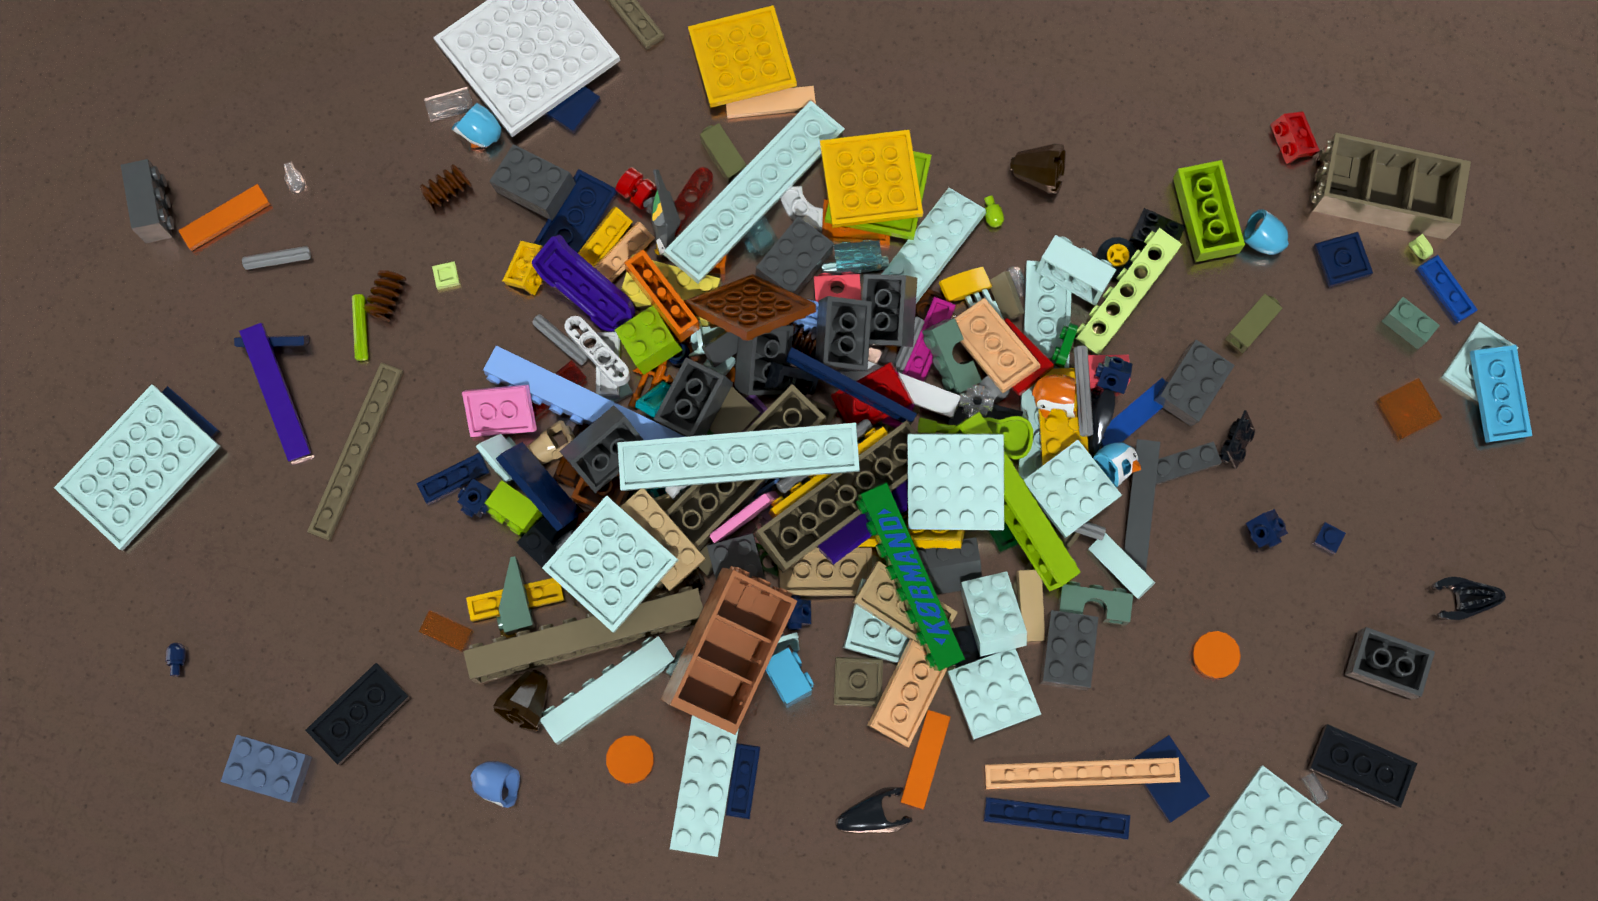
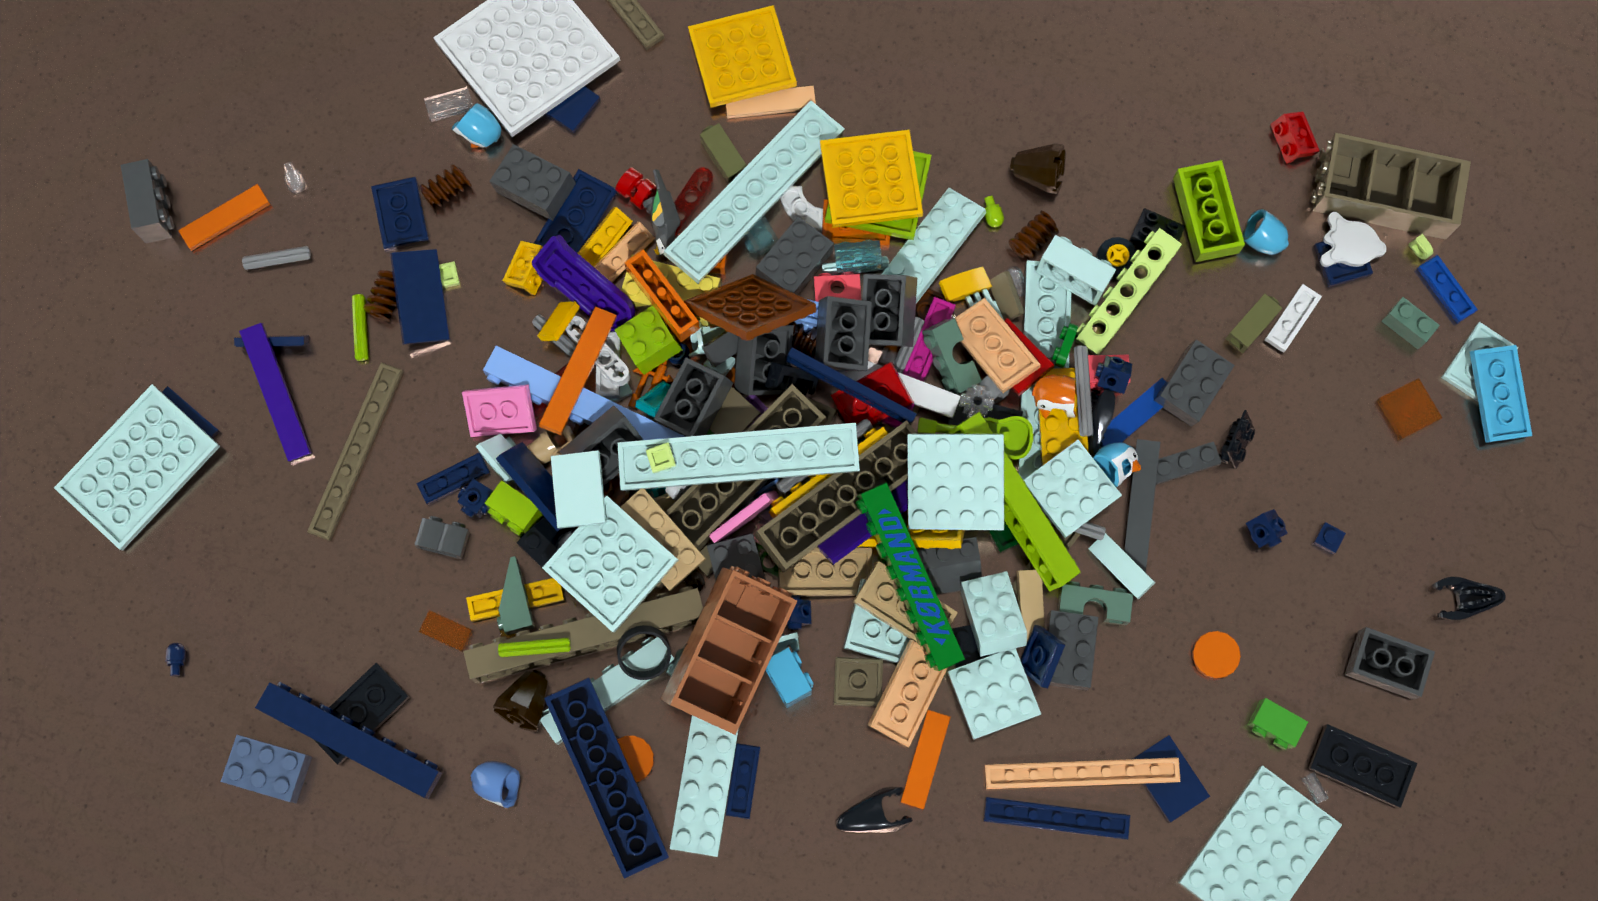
none -> dark blue brick [255,681,443,799]
none -> dark blue tile [371,177,430,252]
none -> dark blue tile [390,249,450,345]
none -> dark grey brick [415,516,470,559]
none -> lime axle [498,638,571,657]
none -> yellow tile [537,301,580,341]
none -> orange tile [539,307,617,435]
none -> dark blue brick [544,677,669,879]
none -> light aqua tile [551,451,607,529]
none -> black tyre [617,625,671,680]
none -> yellowish green tile [646,443,676,473]
none -> reddish brown piece [1009,210,1059,258]
none -> dark blue tile [1021,625,1065,689]
none -> bright green brick [1247,698,1308,750]
none -> white plate [1265,284,1322,353]
none -> white tile [1320,212,1387,267]

